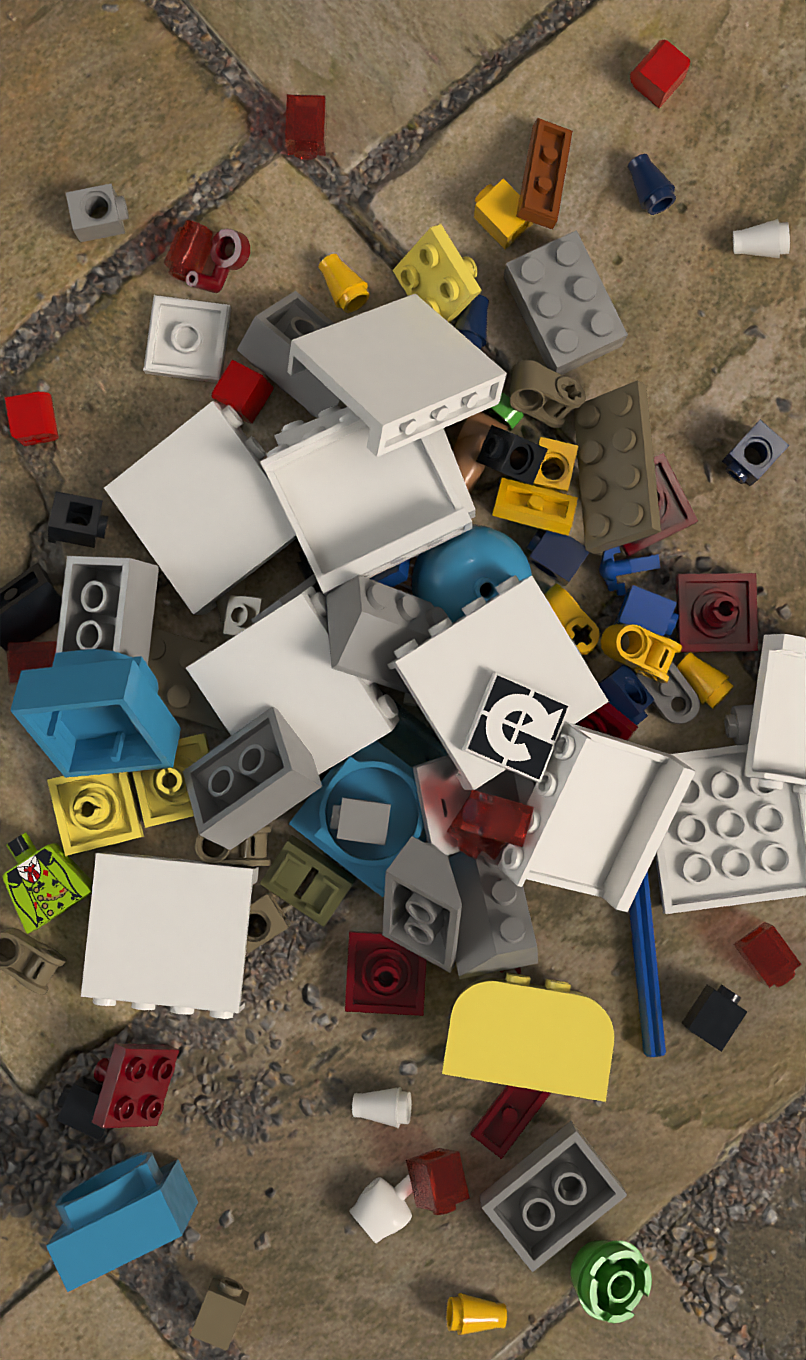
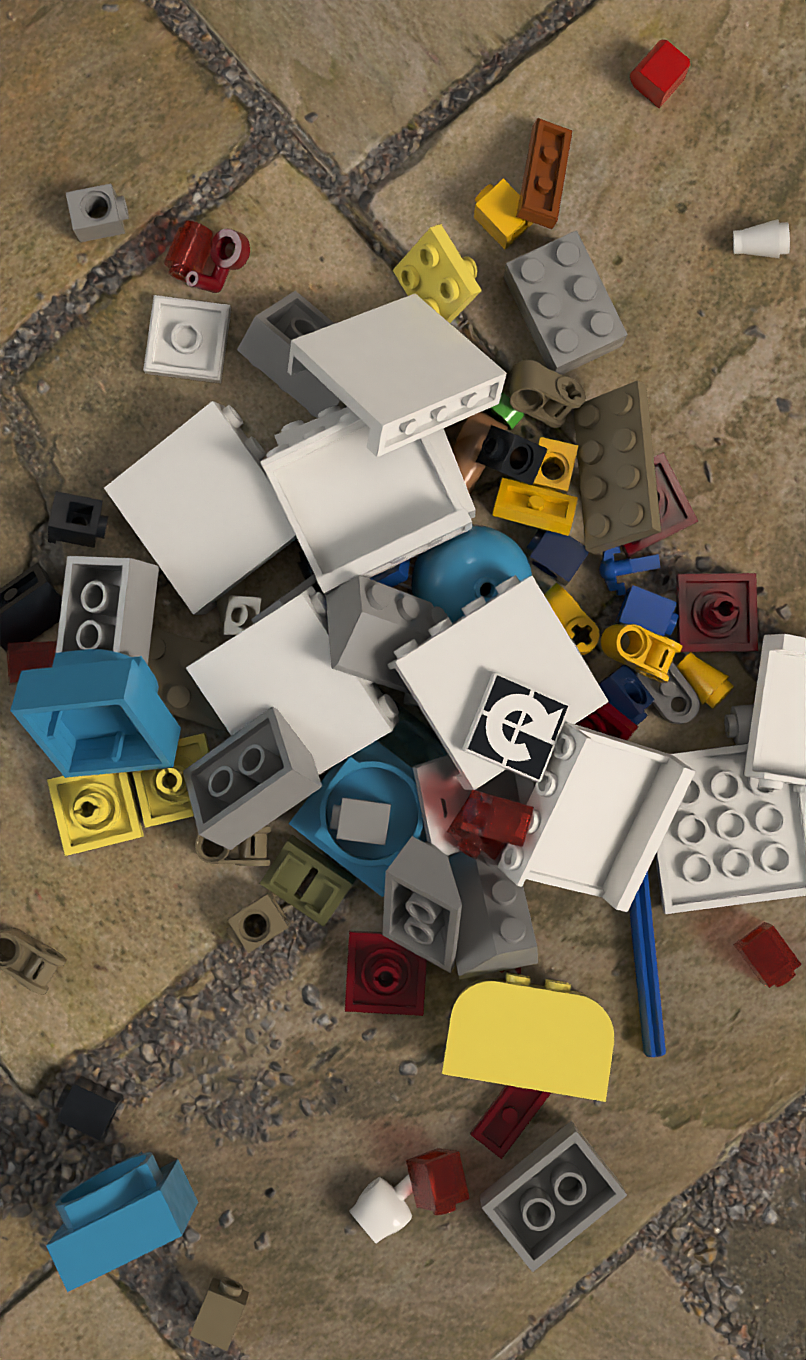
lime torso [2,833,93,934] -> none
red piece [4,391,59,446] -> none
white panel [81,851,259,1019] -> none
dark red plate [92,1043,179,1128] -> none
red piece [211,359,274,424] -> none
clear red brick [285,94,327,160] -> none
yellow cone [318,254,370,313] -> none
white cone [352,1087,412,1128] -> none
yellow cone [446,1293,507,1335] -> none
dark blue cone [453,294,489,350] -> none
bright green cone [570,1240,652,1323] -> none
dark blue cone [627,154,676,215] -> none
black brick [682,984,747,1052] -> none
brick [722,419,790,486] -> none

